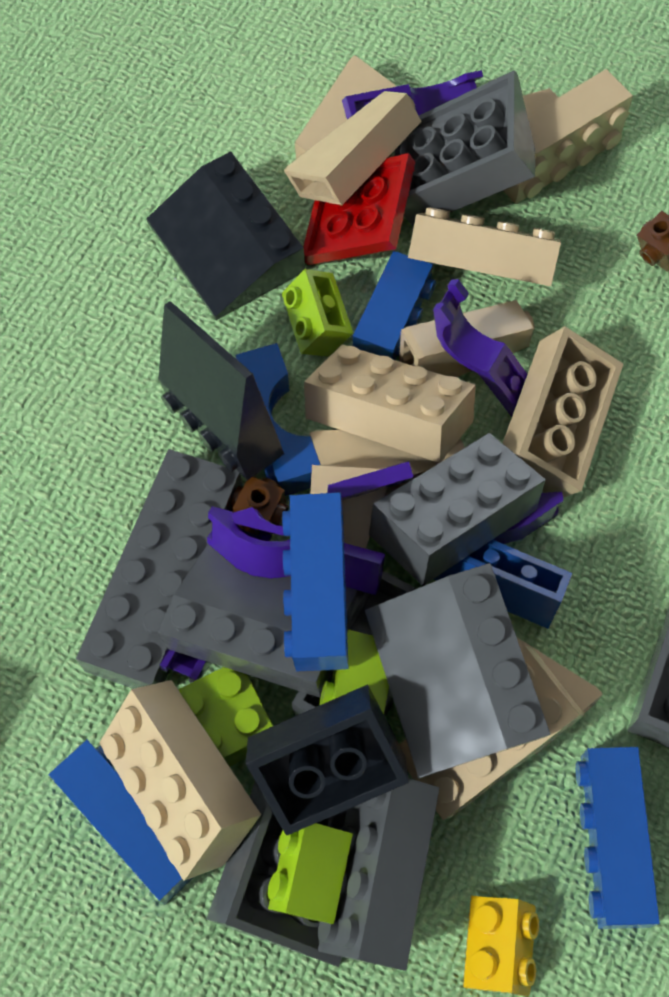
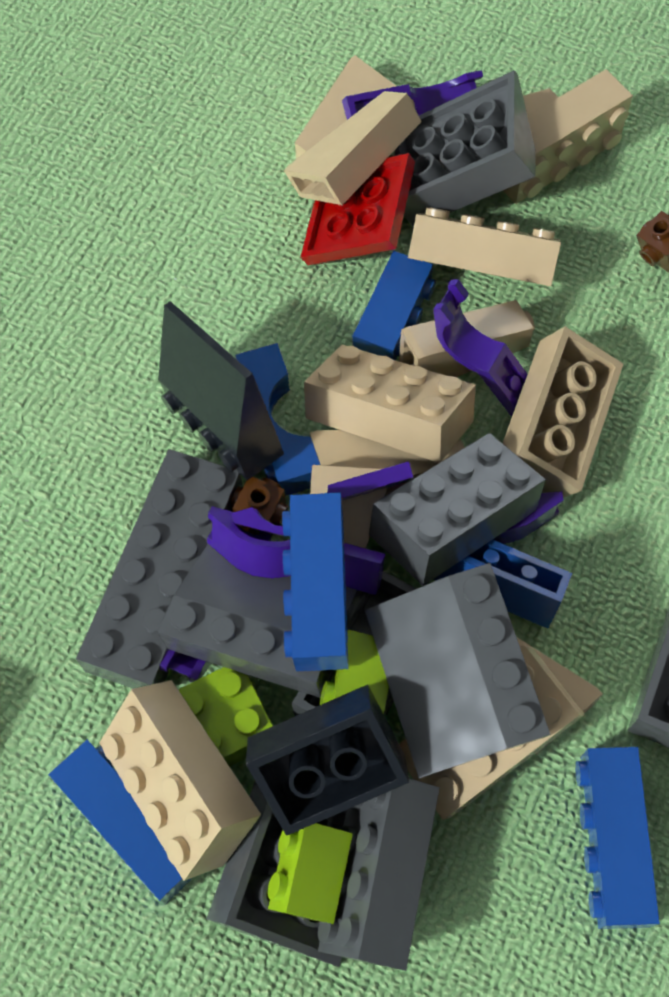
black slope [146,151,305,320] -> none
lime brick [282,269,354,357] -> none
yellow bracket [463,896,539,997] -> none

